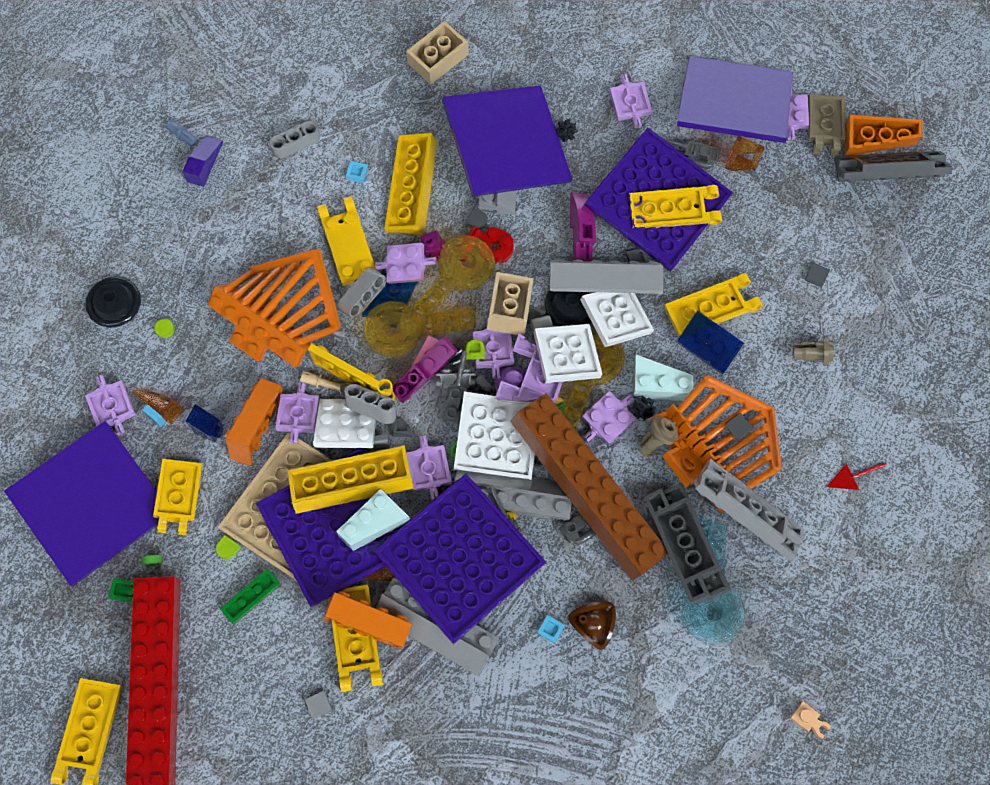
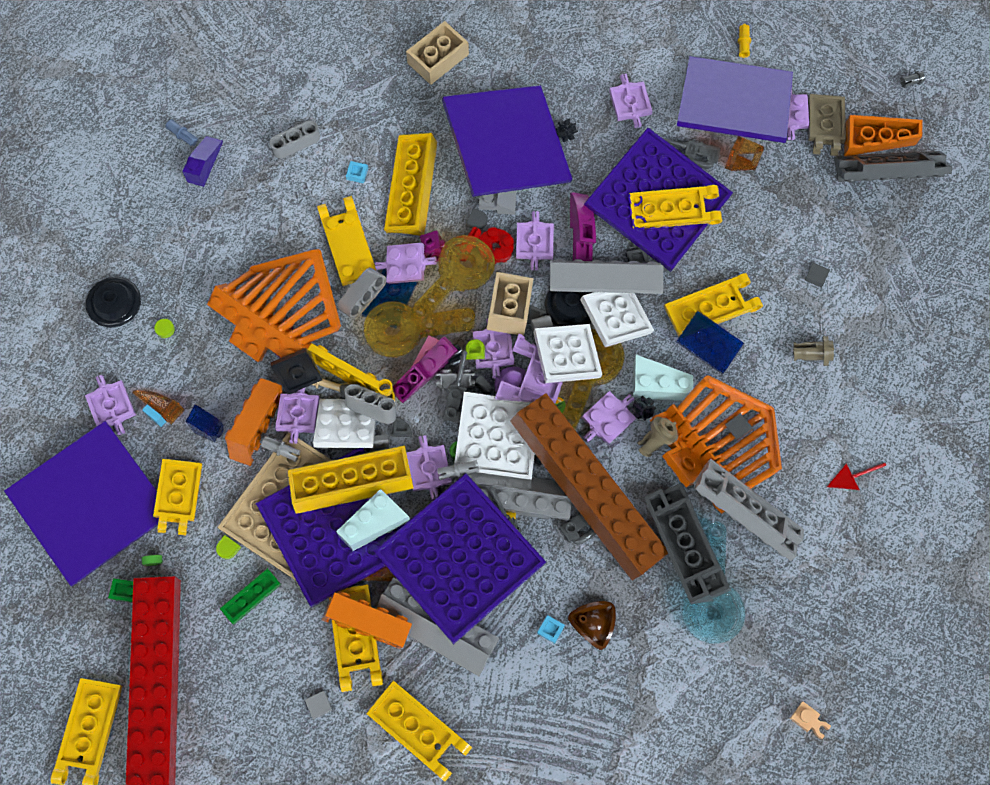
none -> light grey axle [261,436,301,462]
none -> black tile [270,348,323,395]
none -> yellow hinge [366,680,472,782]
none -> light grey pin [437,460,479,480]
none -> lavender plate [516,211,554,270]
none -> yellow axle [737,24,751,58]
none -> dark grey pin [900,71,925,88]

